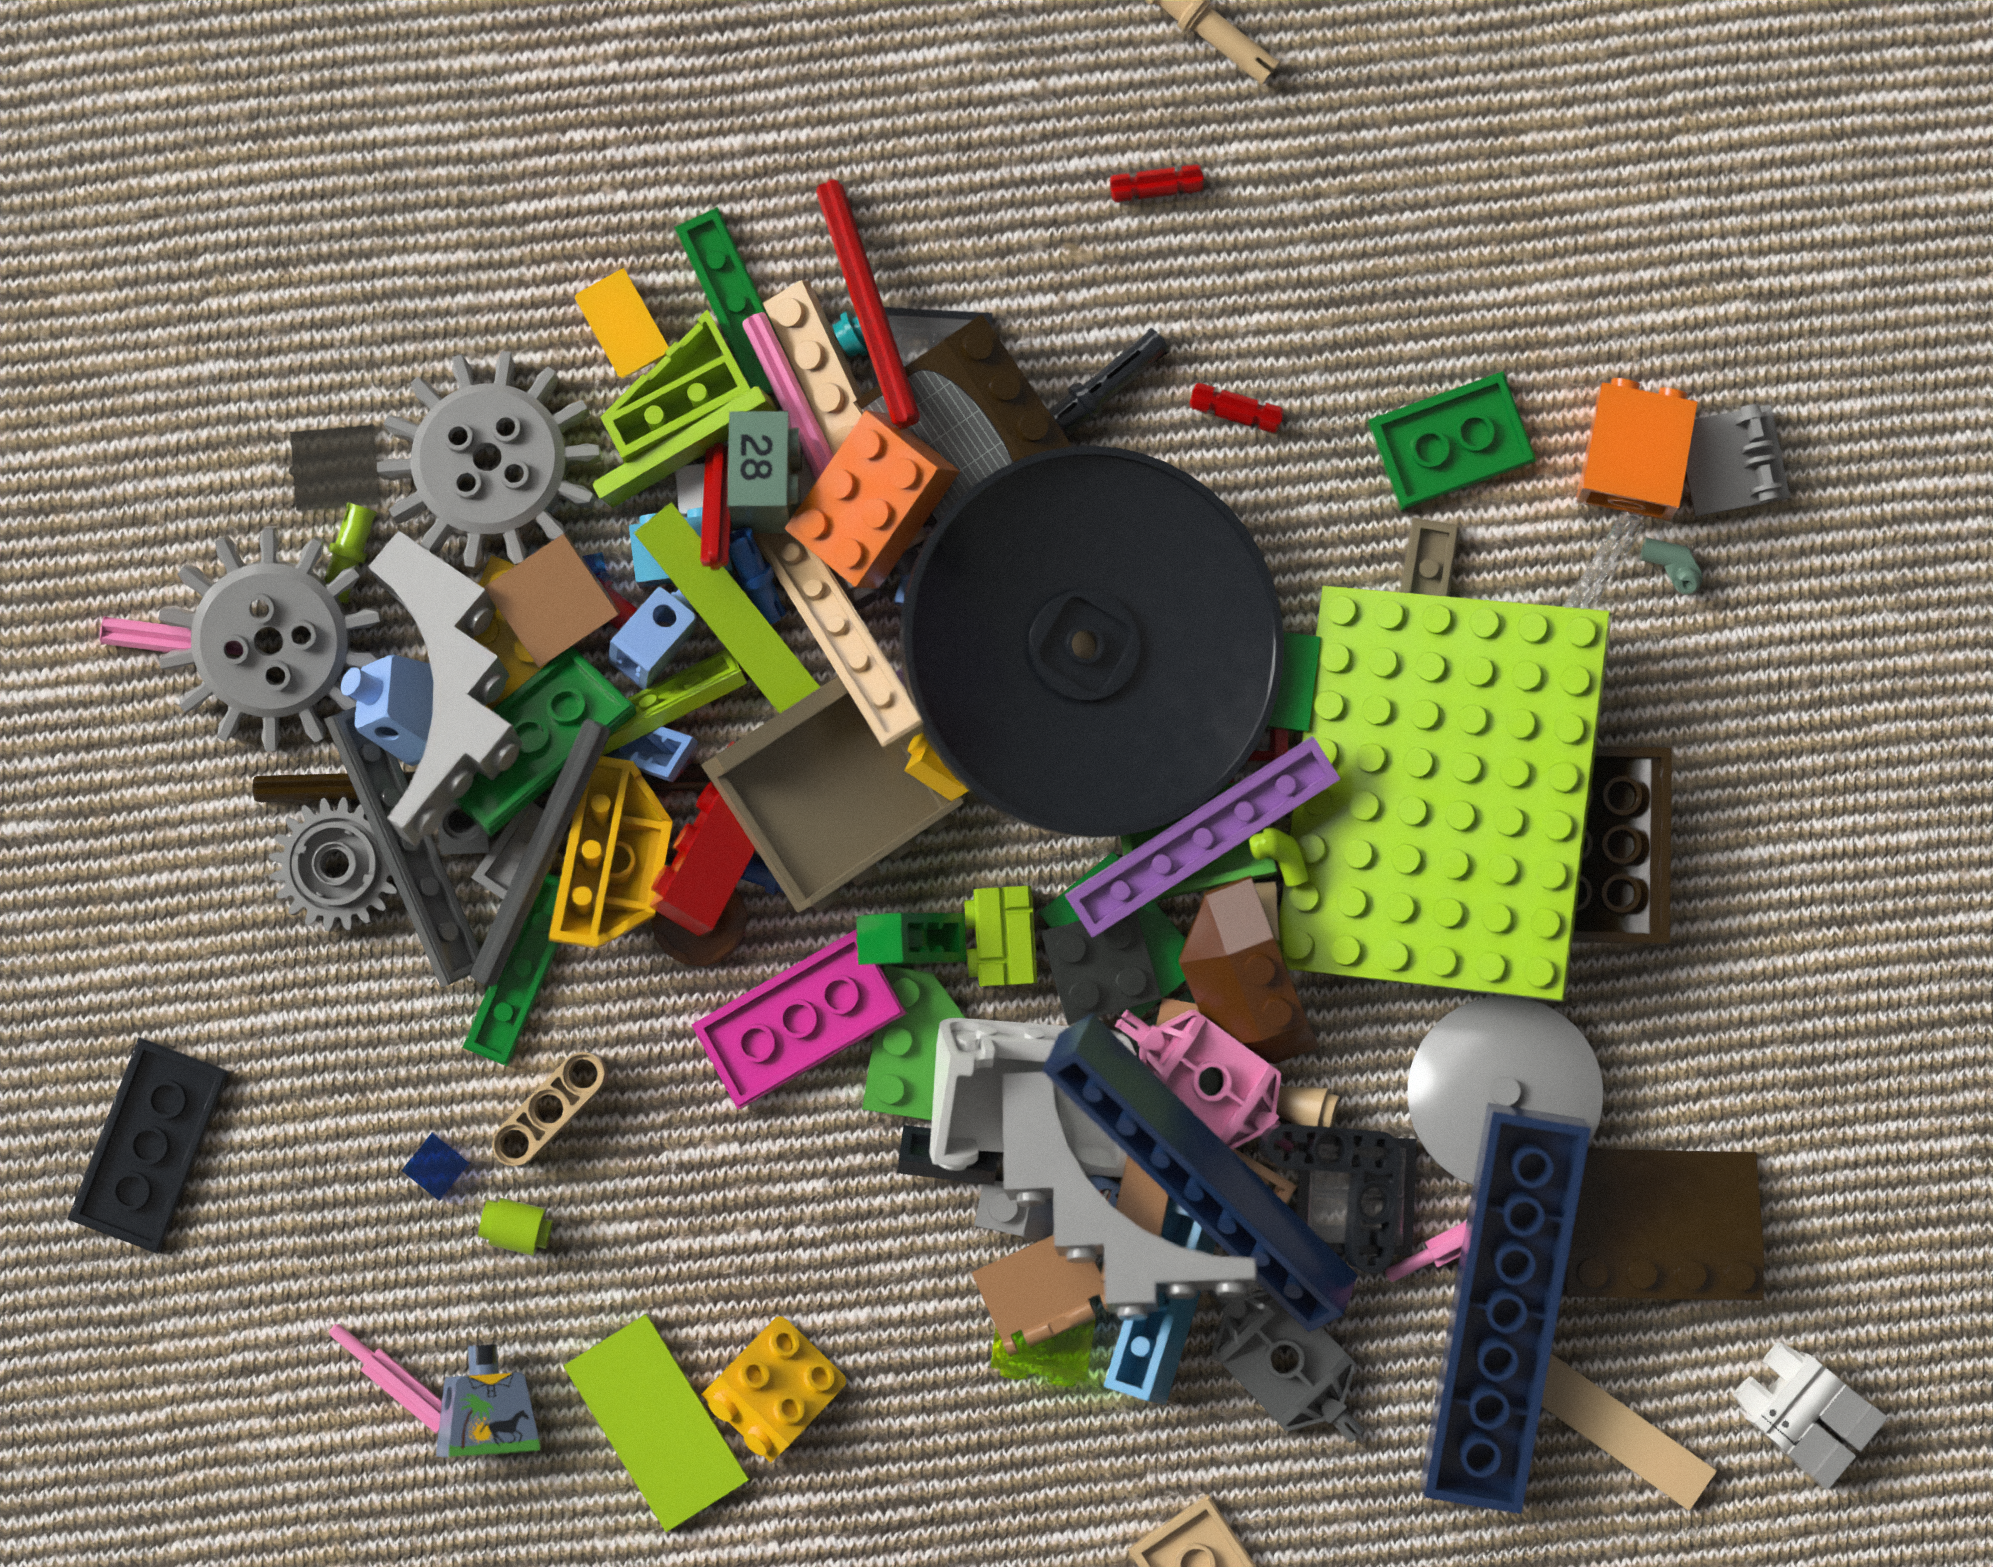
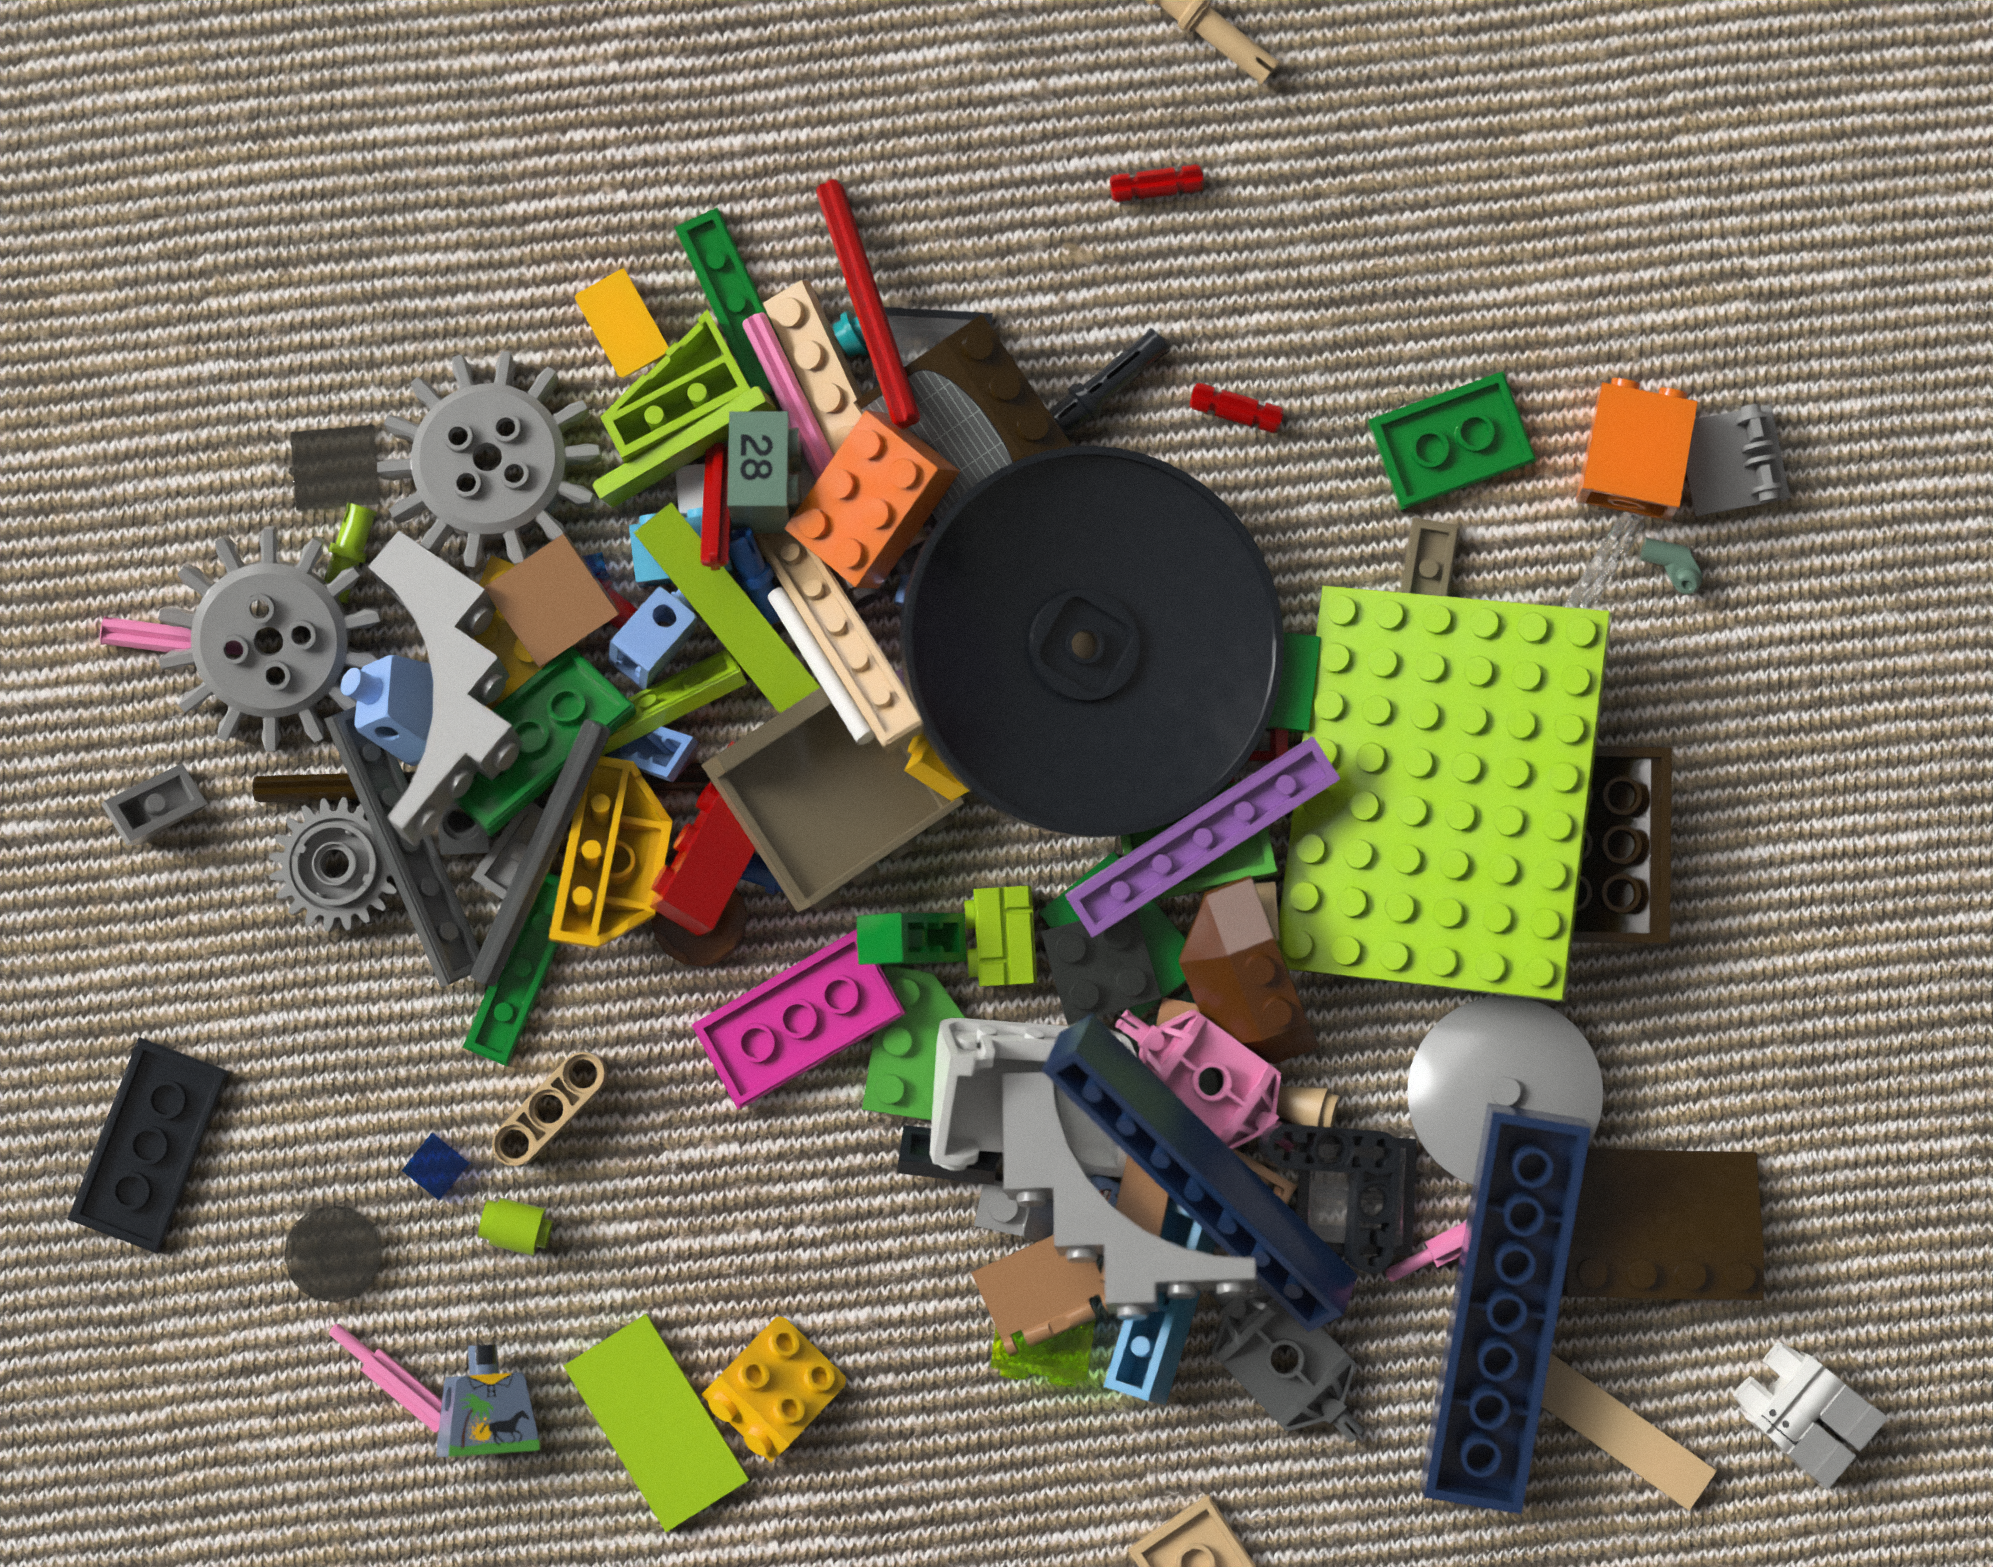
lime arm [1249,828,1309,886] -> none
none -> light grey slope [101,763,207,845]
none -> clear smoke tile [284,1205,383,1302]
none -> white bar [768,587,875,745]

